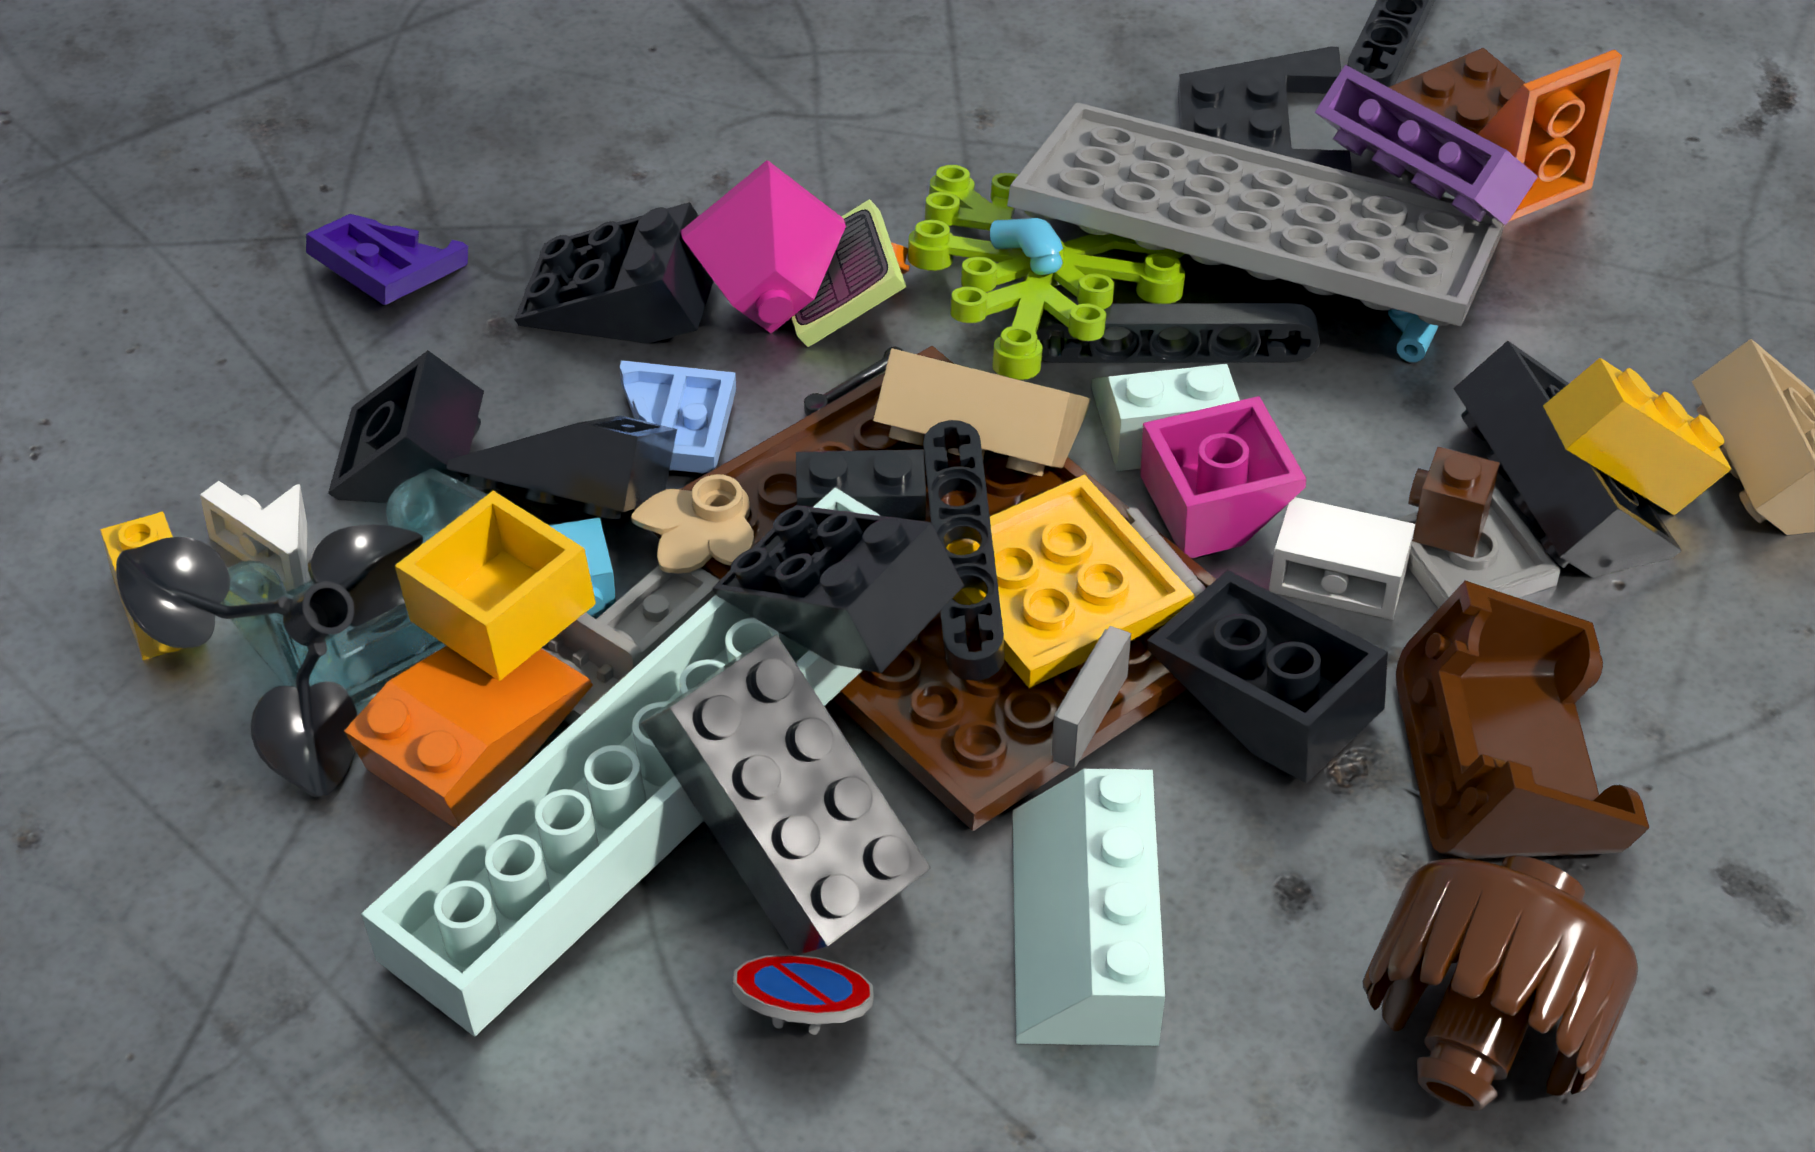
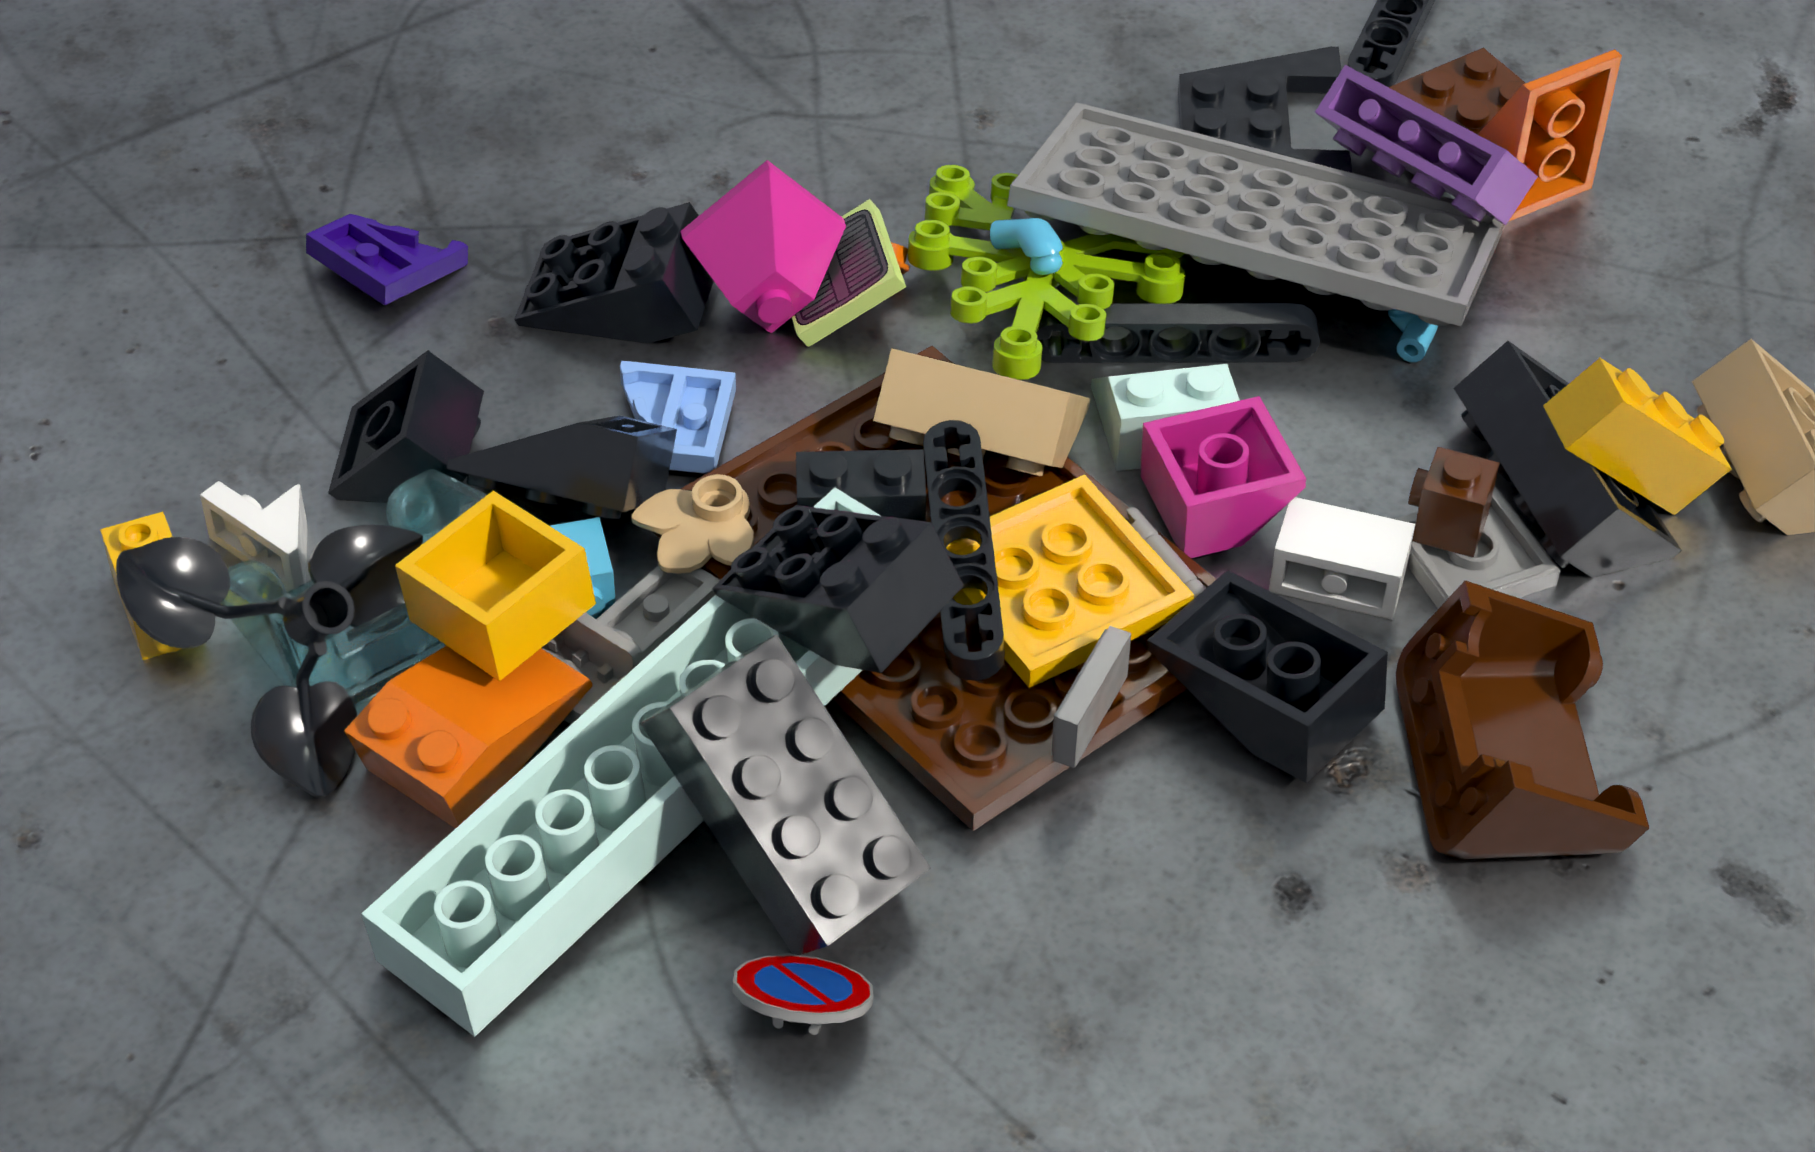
black hinge [804,346,904,416] -> none
light aqua slope [1012,769,1165,1046] -> none
reddish brown piece [1362,855,1638,1111] -> none

